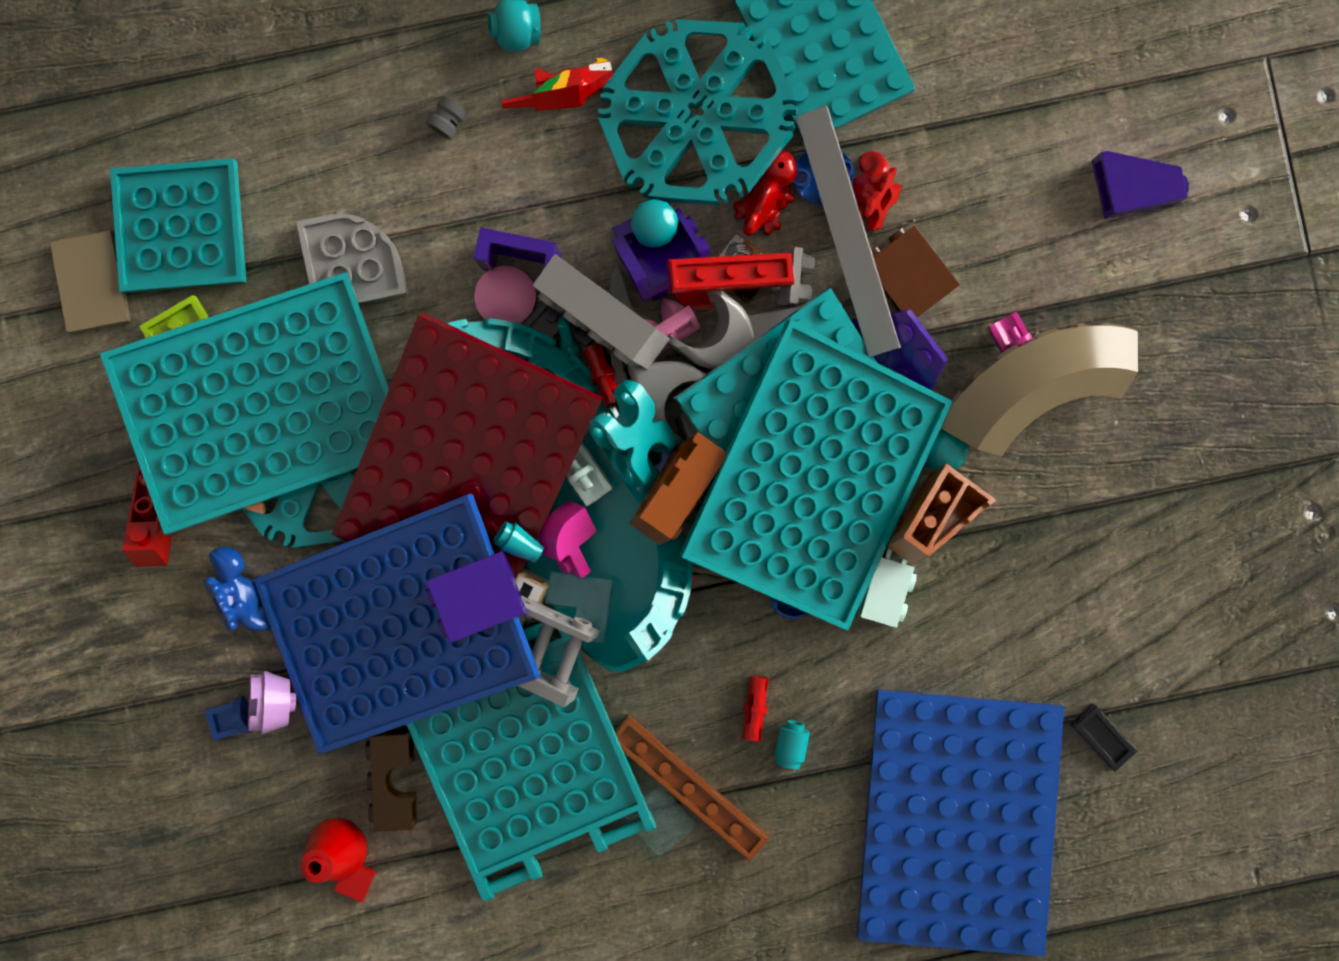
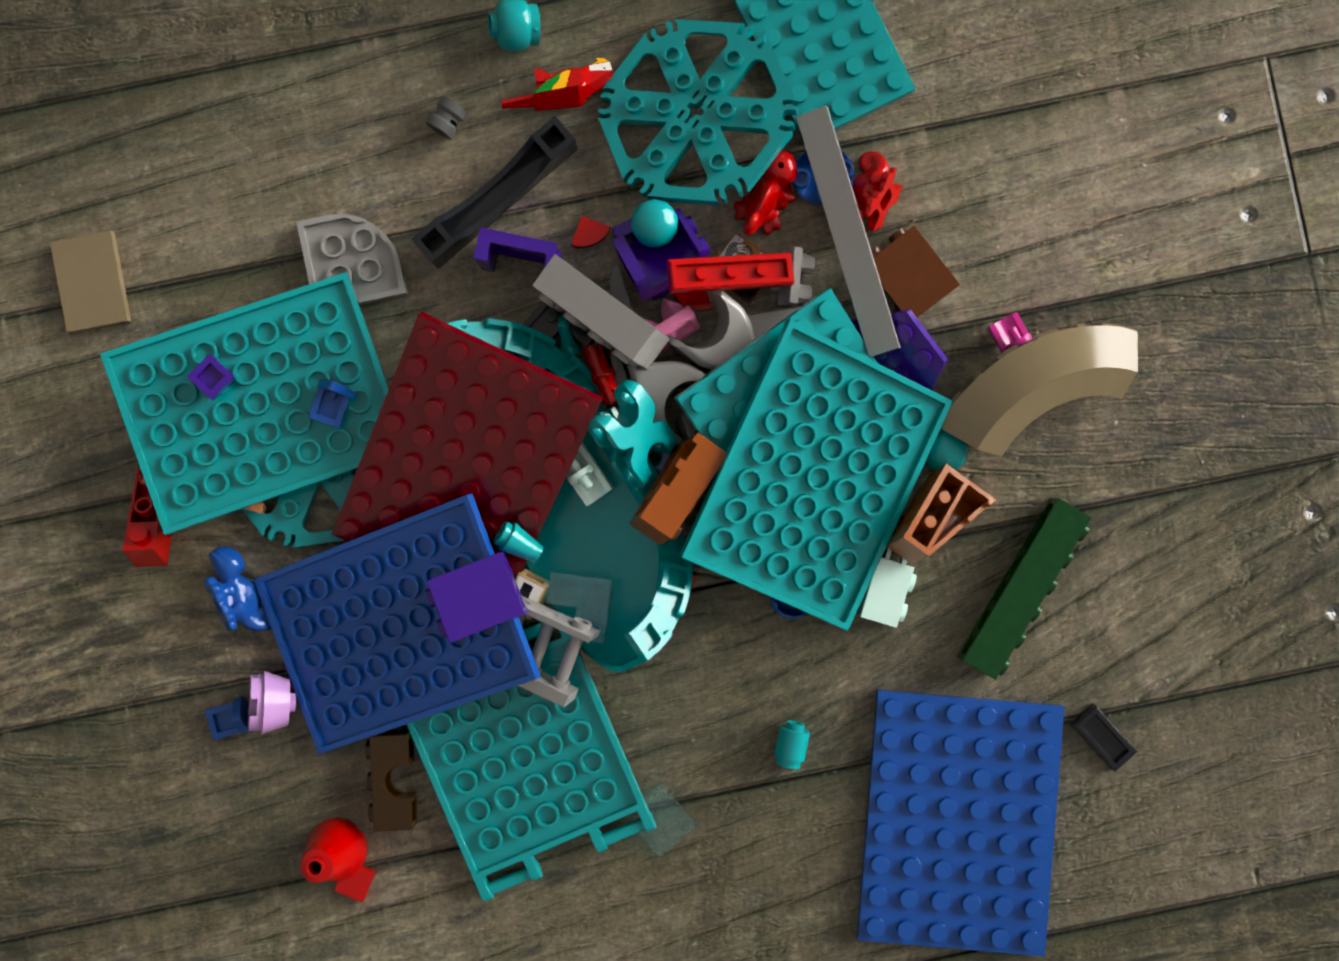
teal plate [110,158,247,294] -> none
lime plate [139,295,209,338] -> none
bright pink dish [474,266,536,324] -> none
dark pink brick [539,500,597,579] -> none
dark orange tile [615,714,769,862] -> none
red pin [741,676,769,741] -> none
dark purple slope [1091,151,1189,220] -> none
none -> dark purple plate [187,354,236,400]
none -> blue tile [308,379,356,429]
none -> black arch [412,116,578,269]
none -> red tile [571,216,611,248]
none -> dark green brick [957,498,1092,680]

